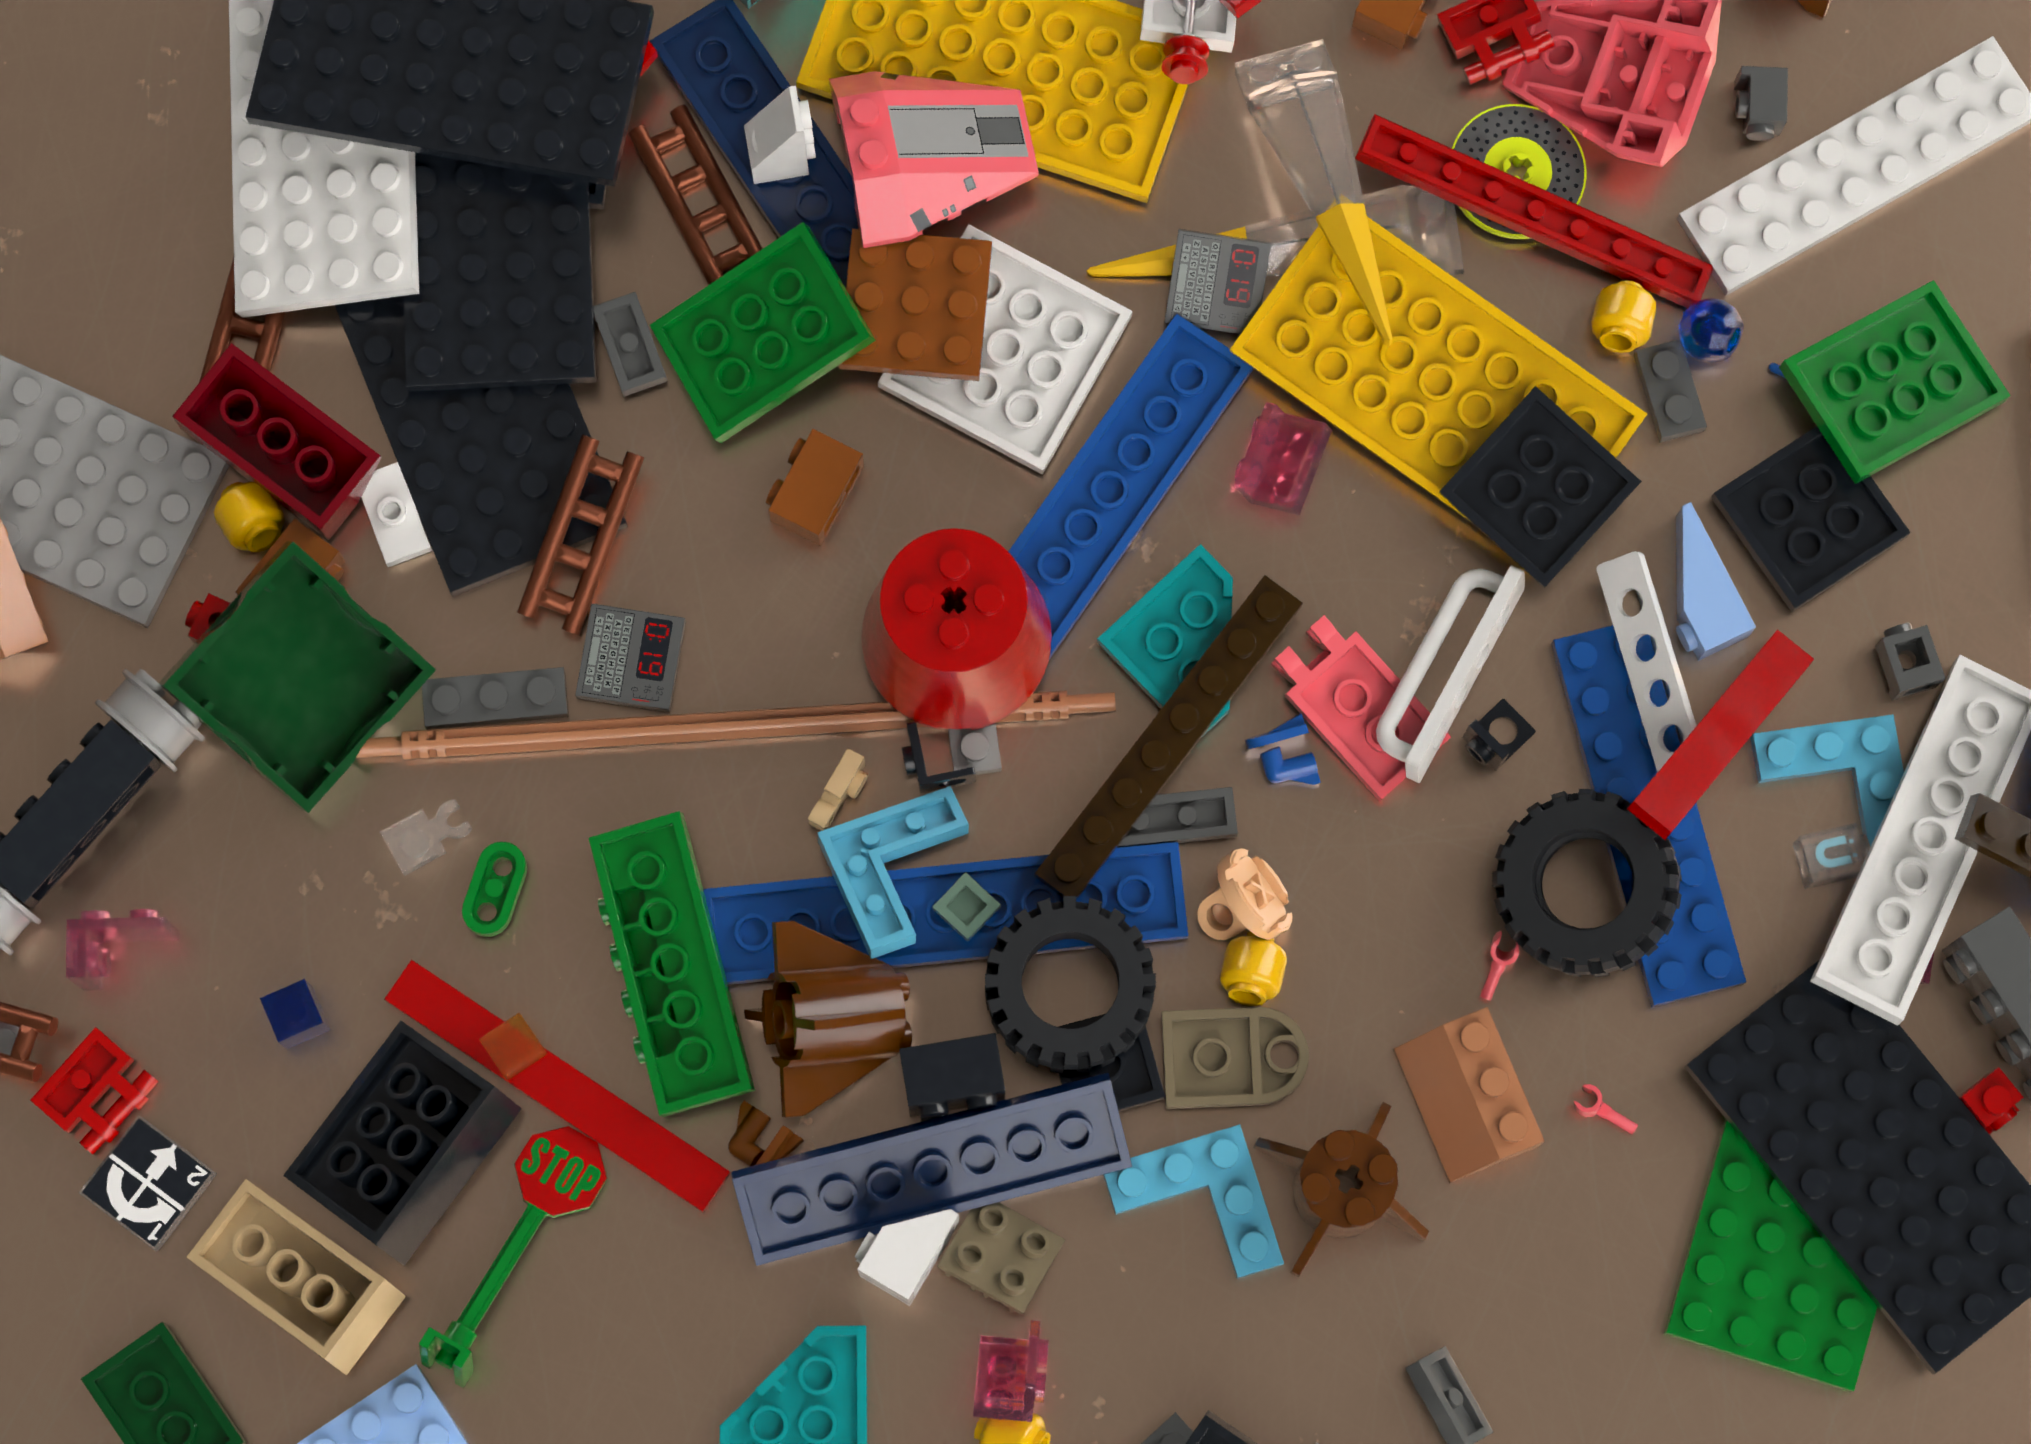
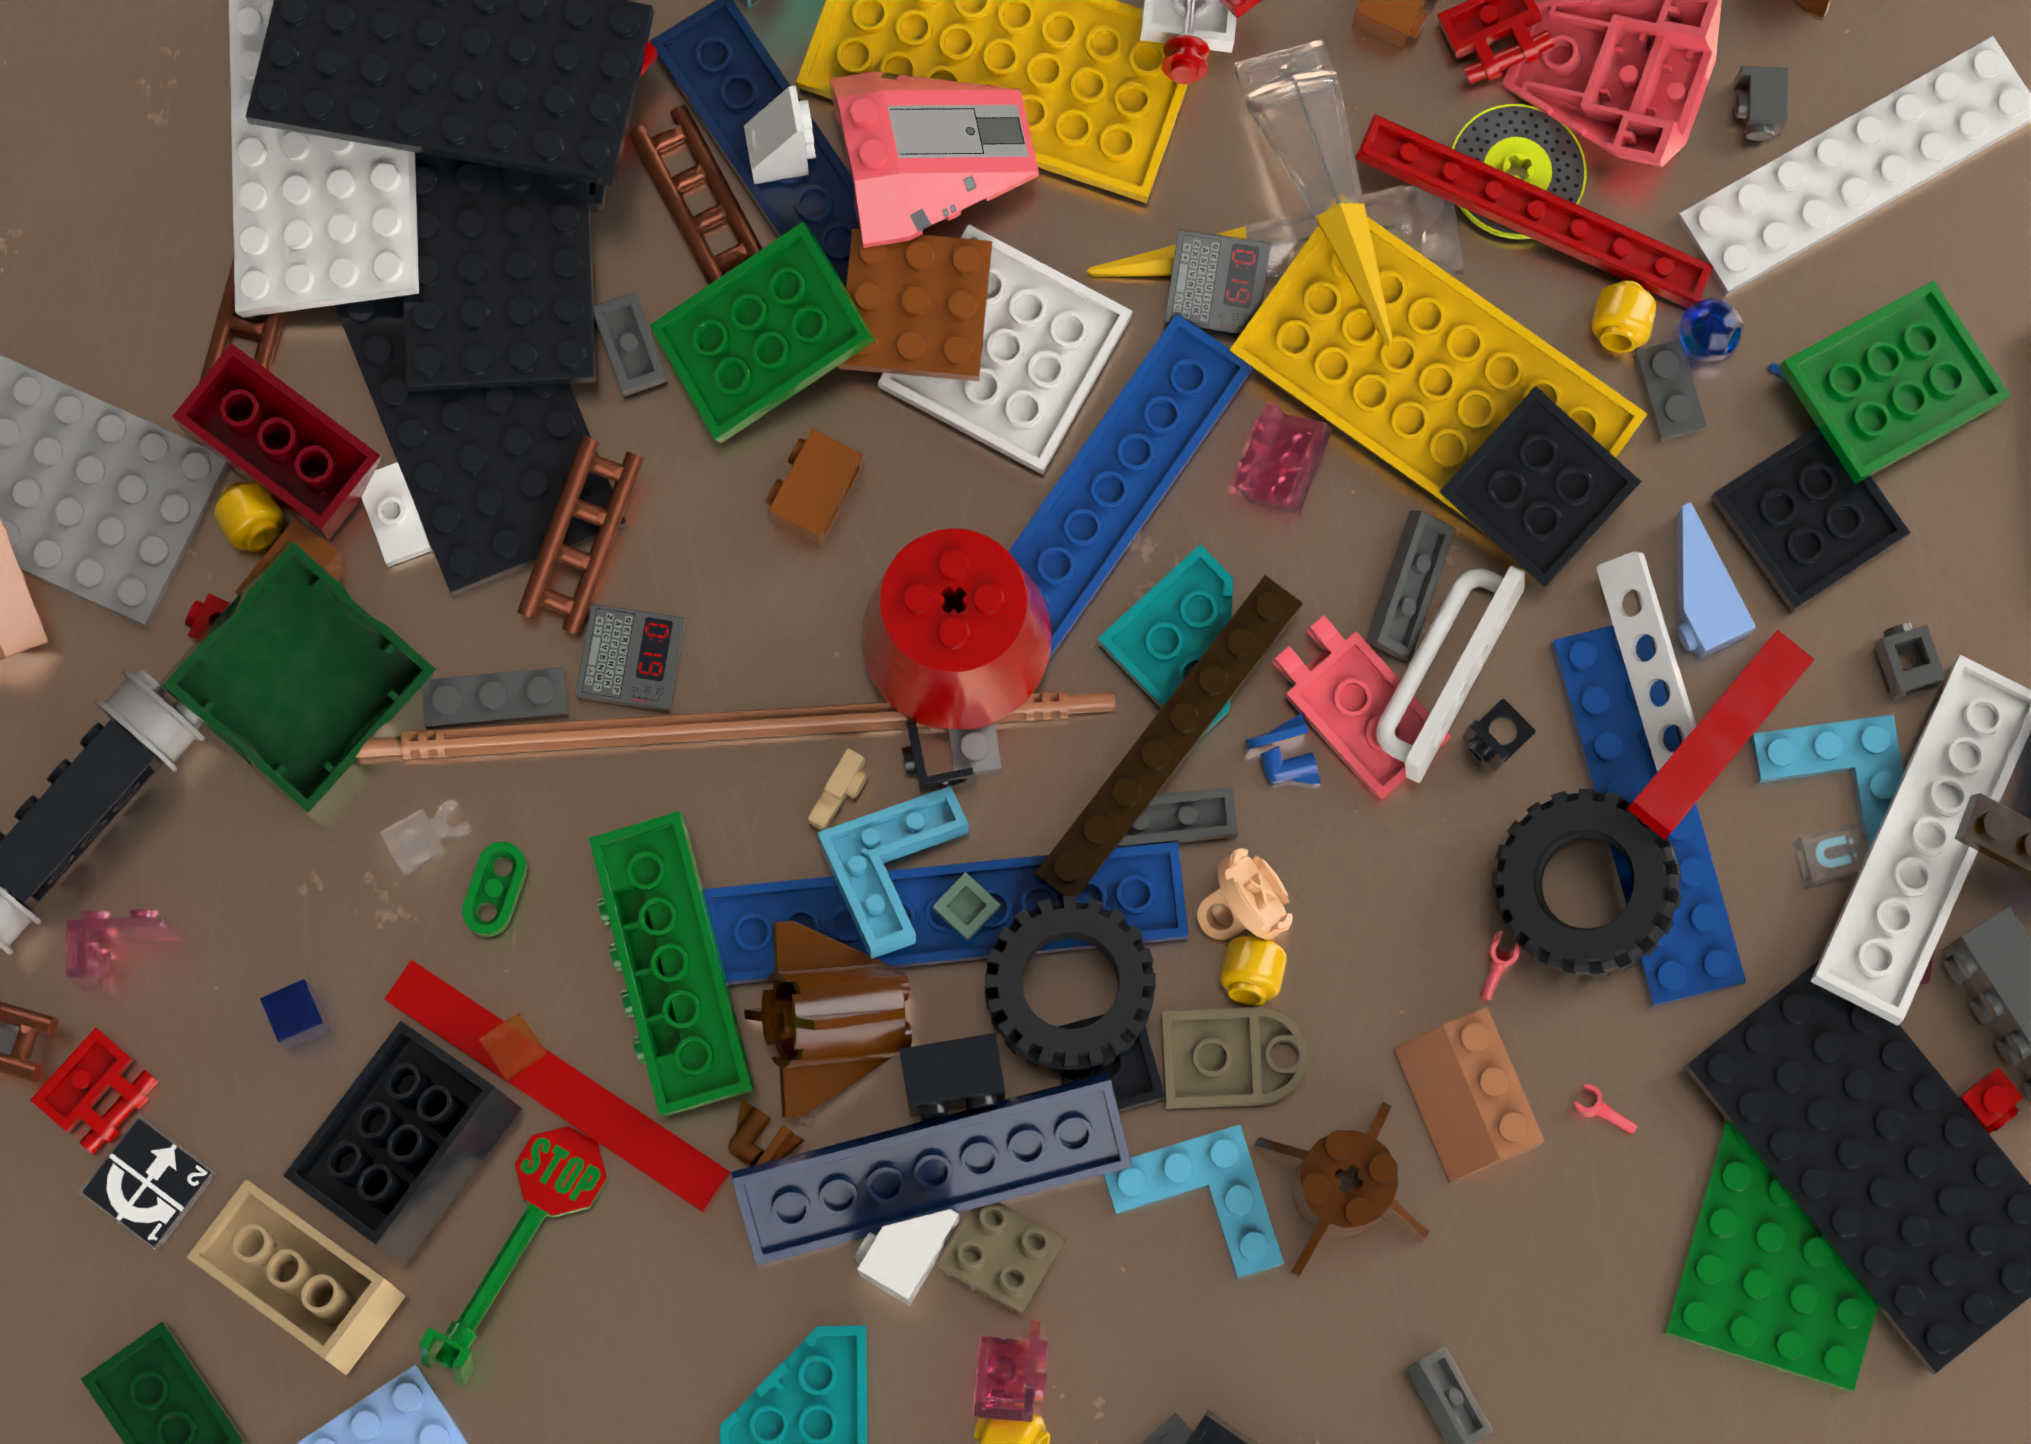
none -> dark grey plate [1366,510,1455,660]

